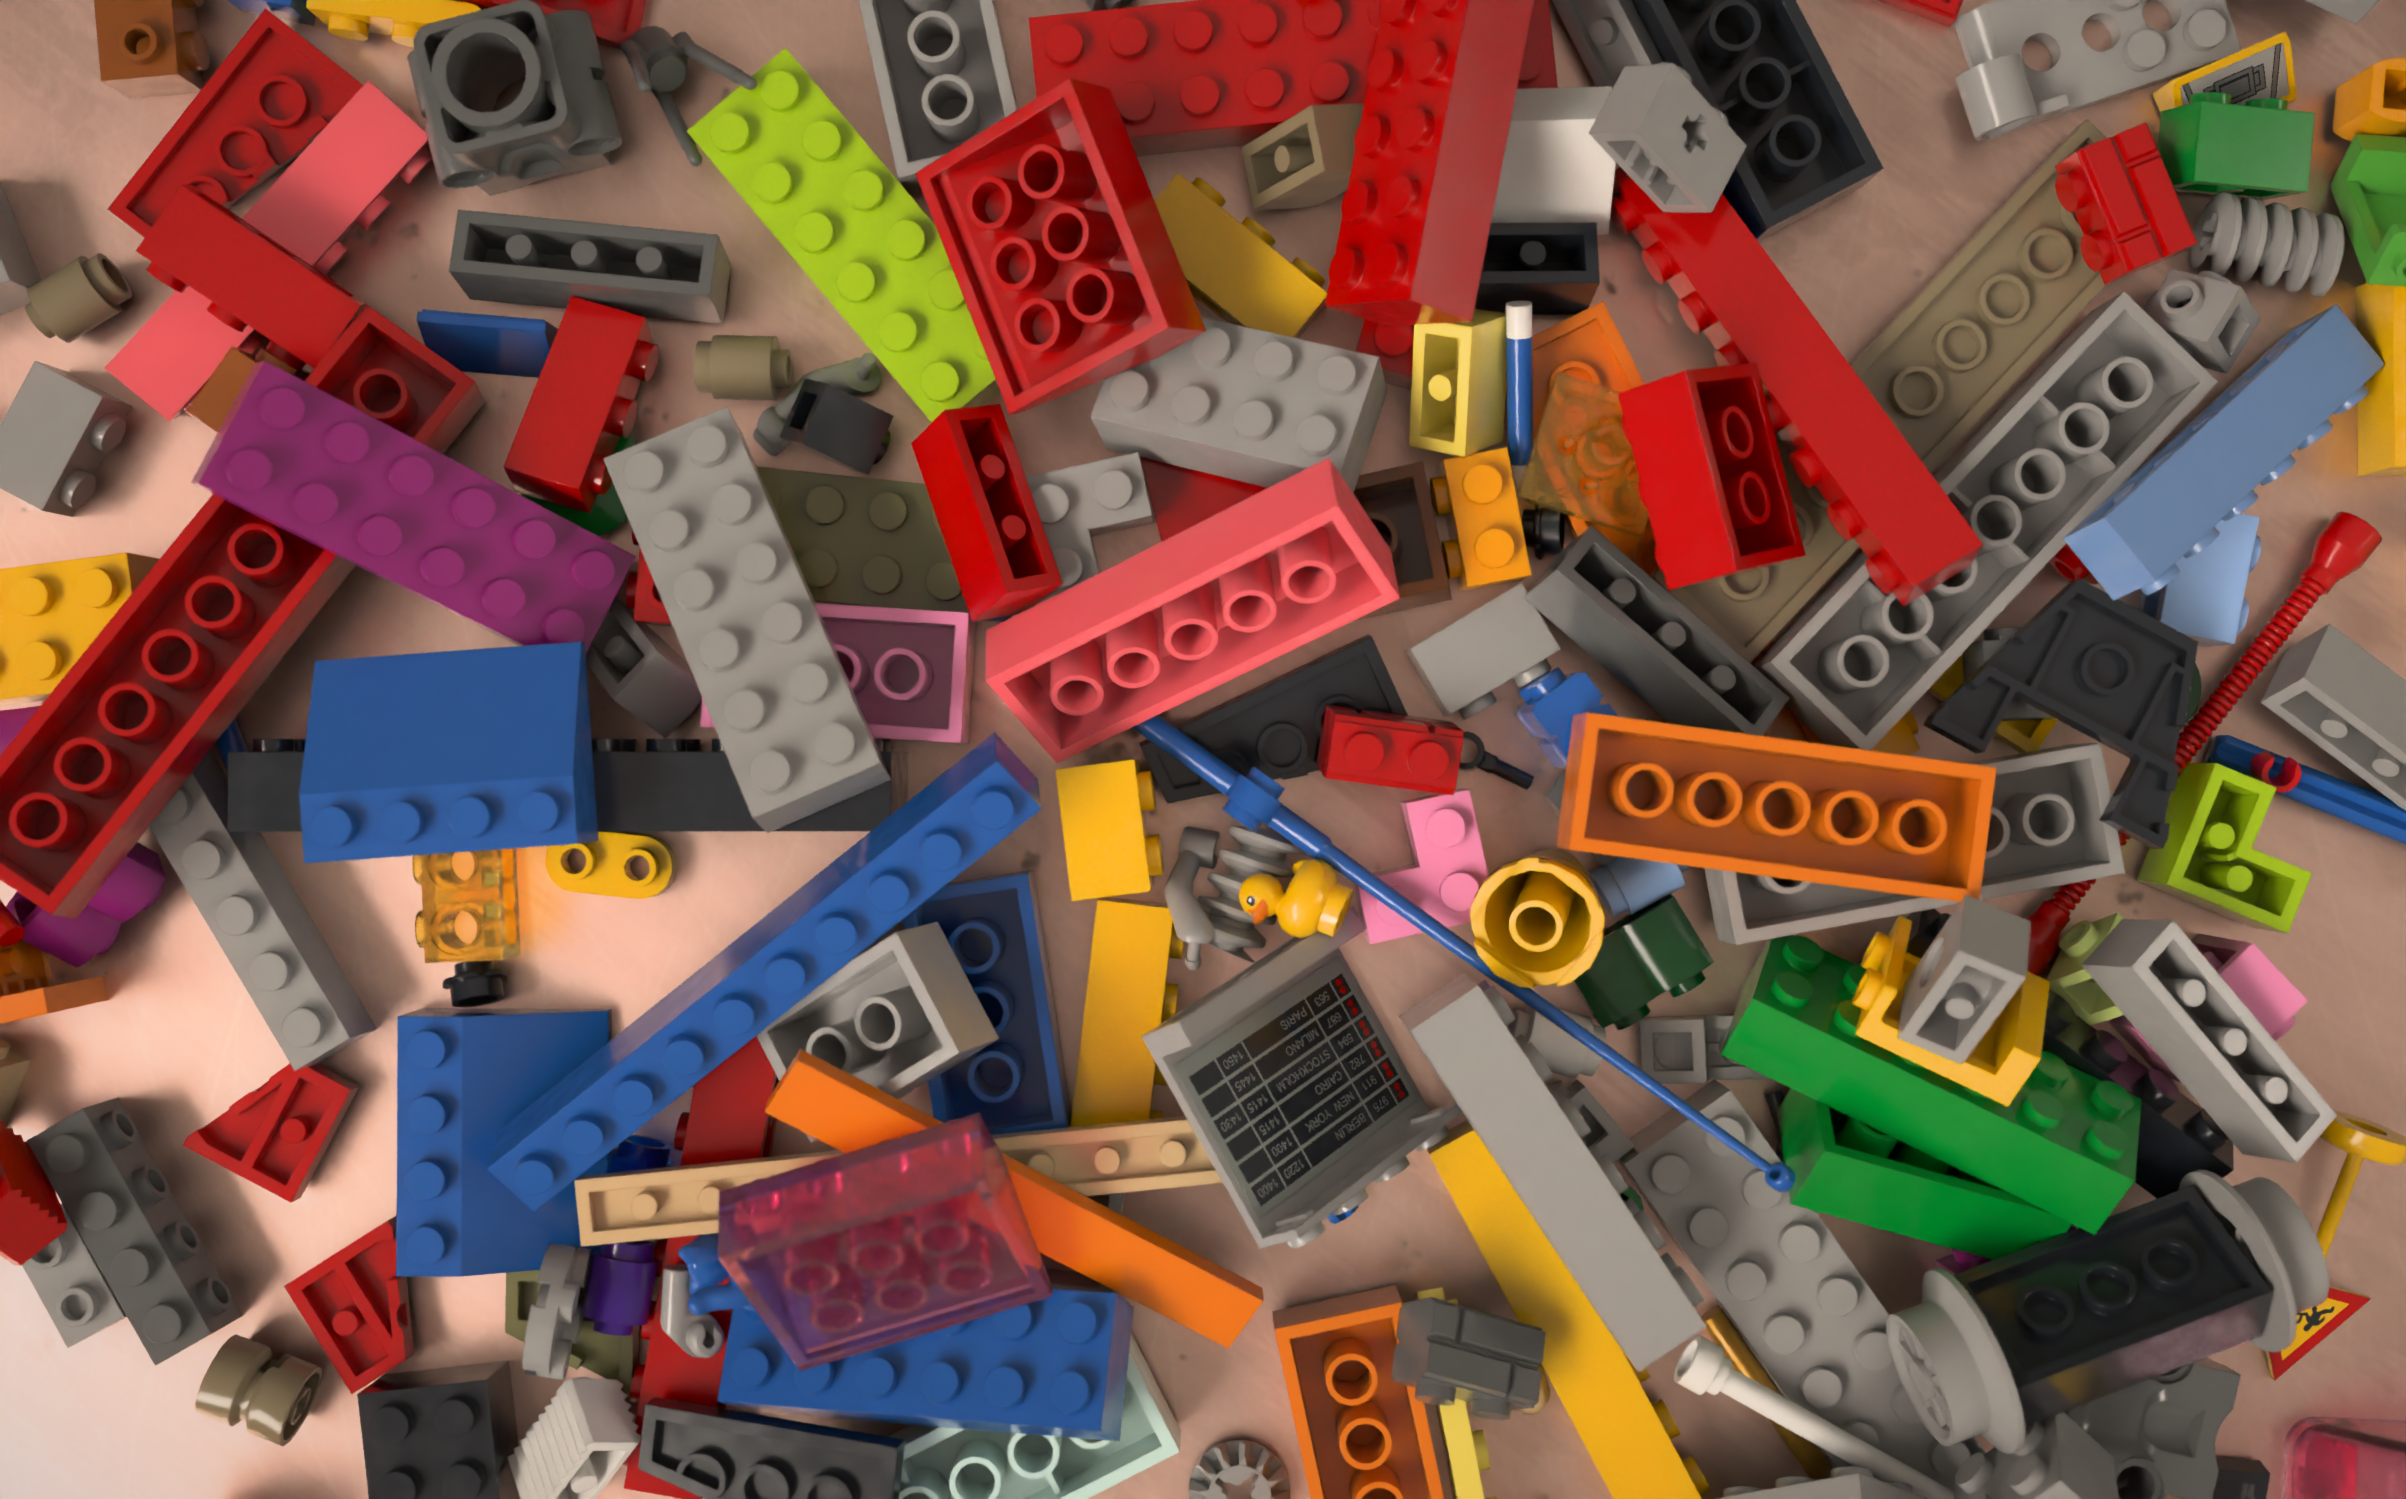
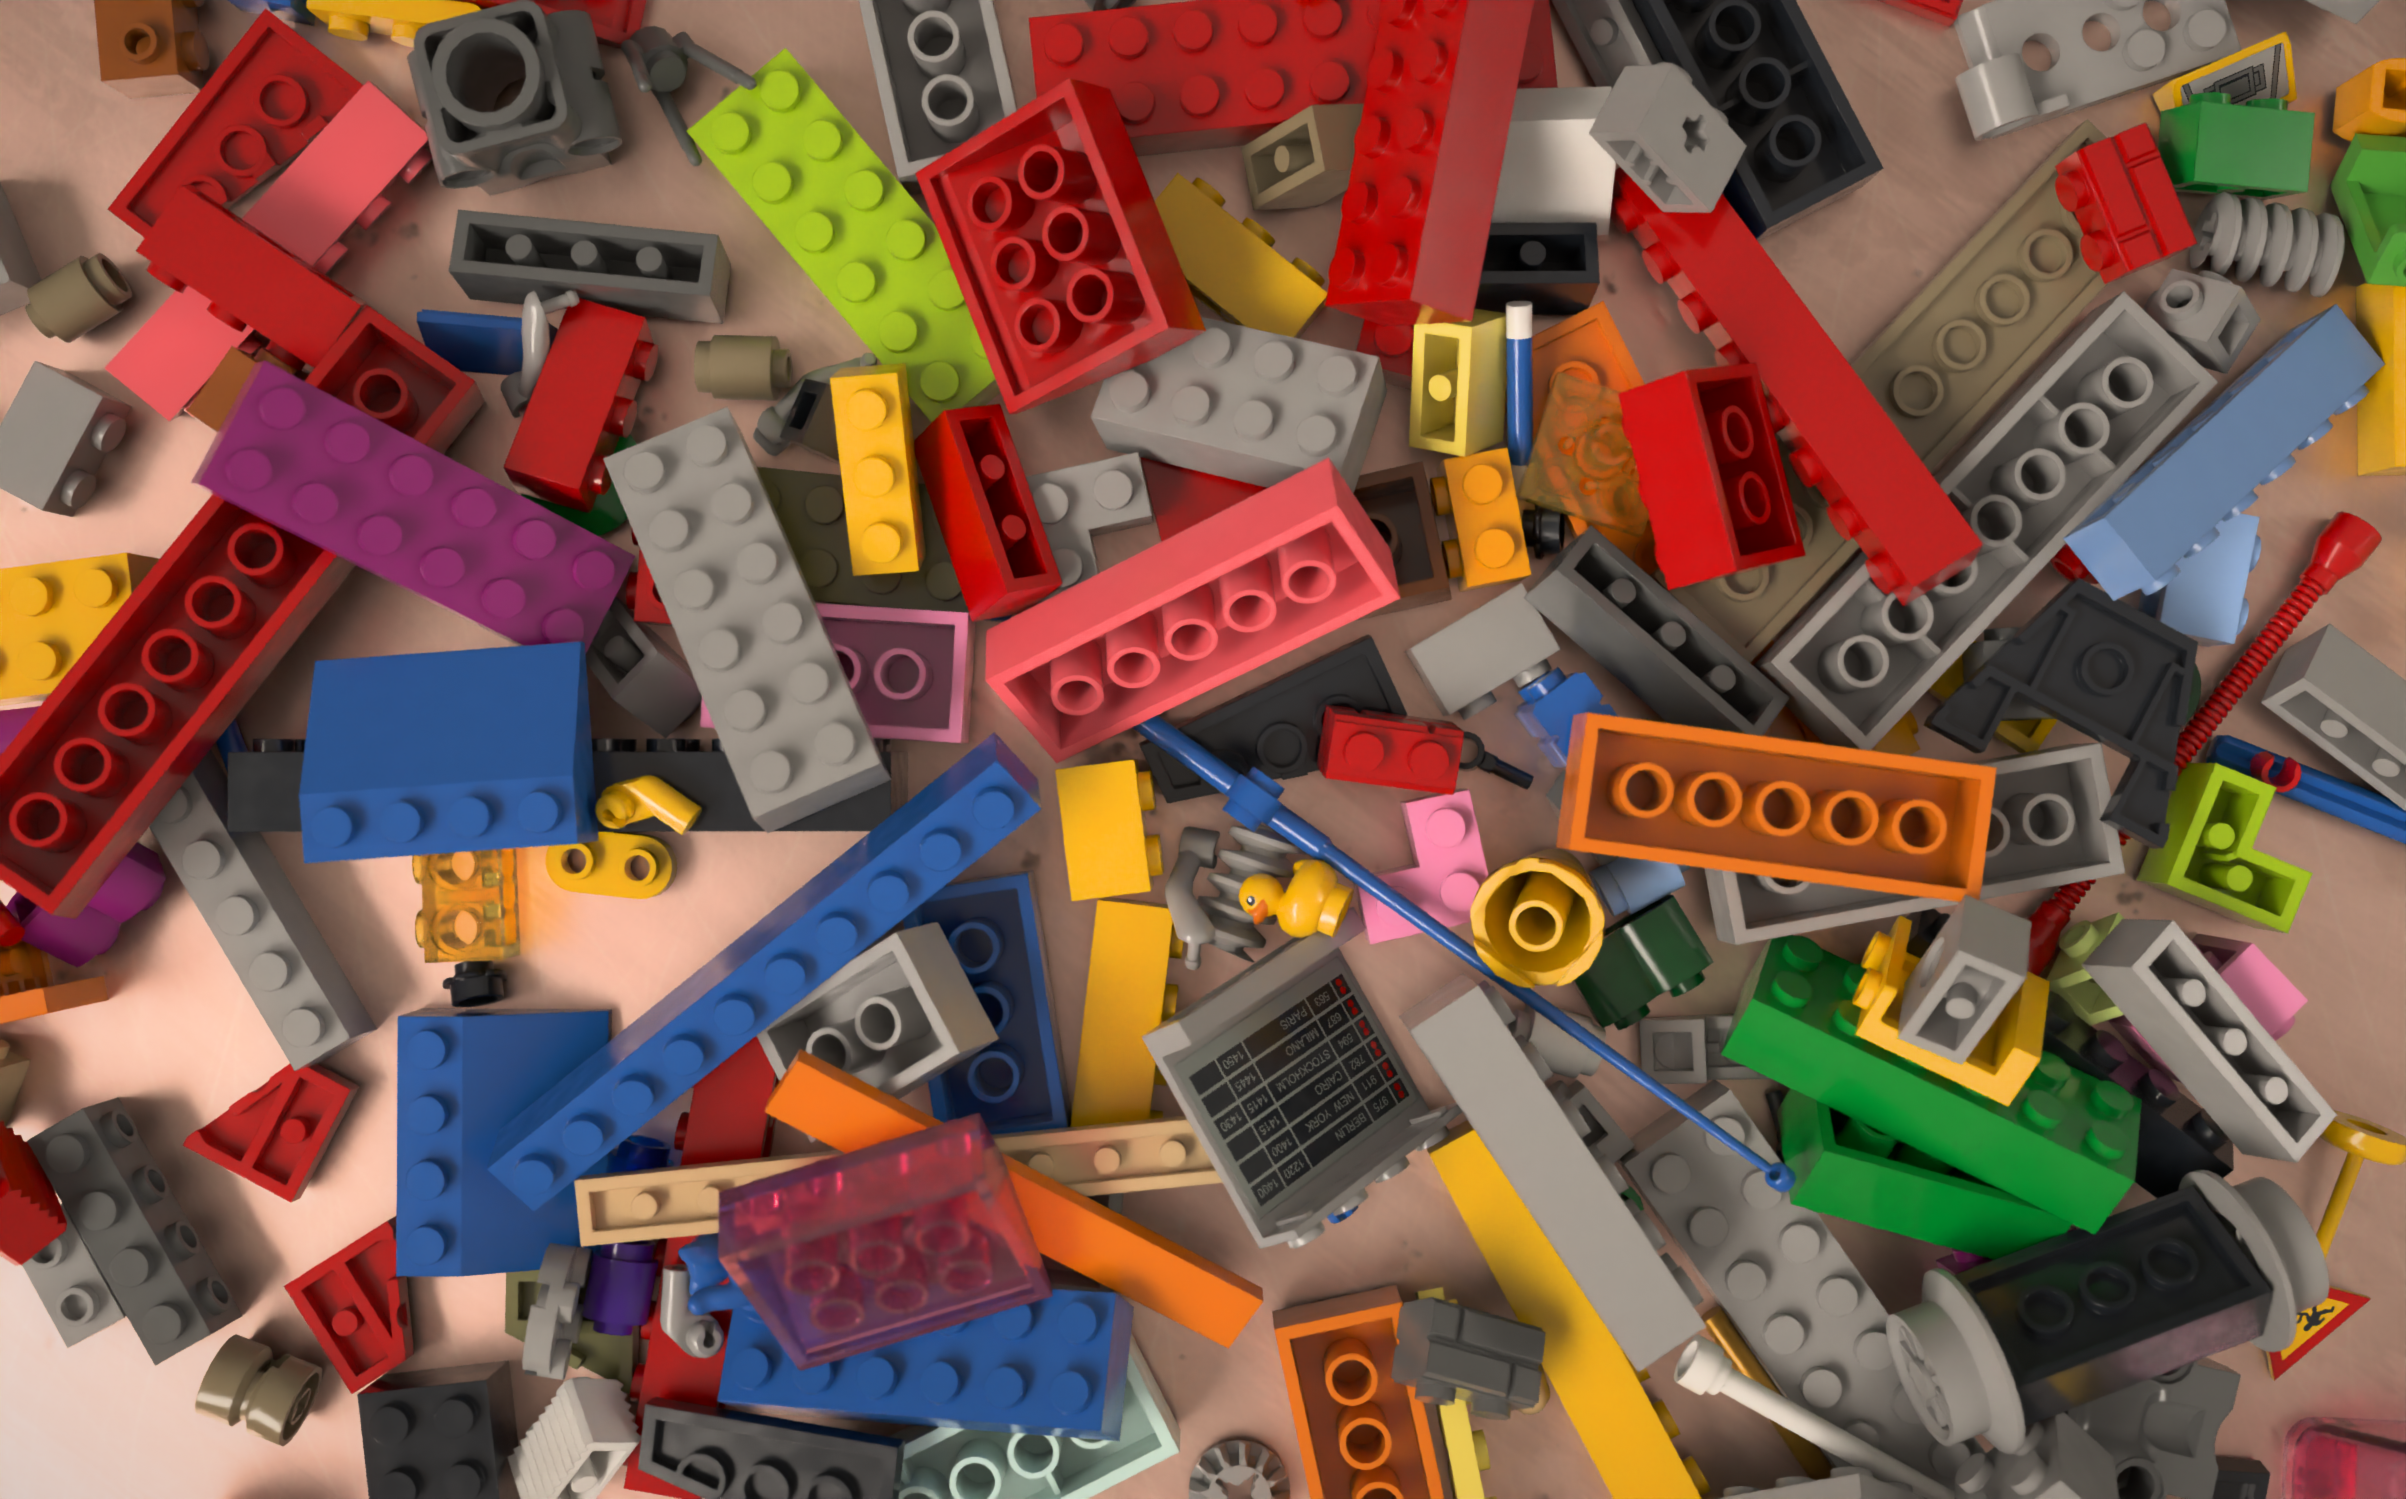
none -> light grey piece [501,290,580,418]
none -> yellow arm [595,775,702,835]
none -> yellow brick [830,363,926,576]

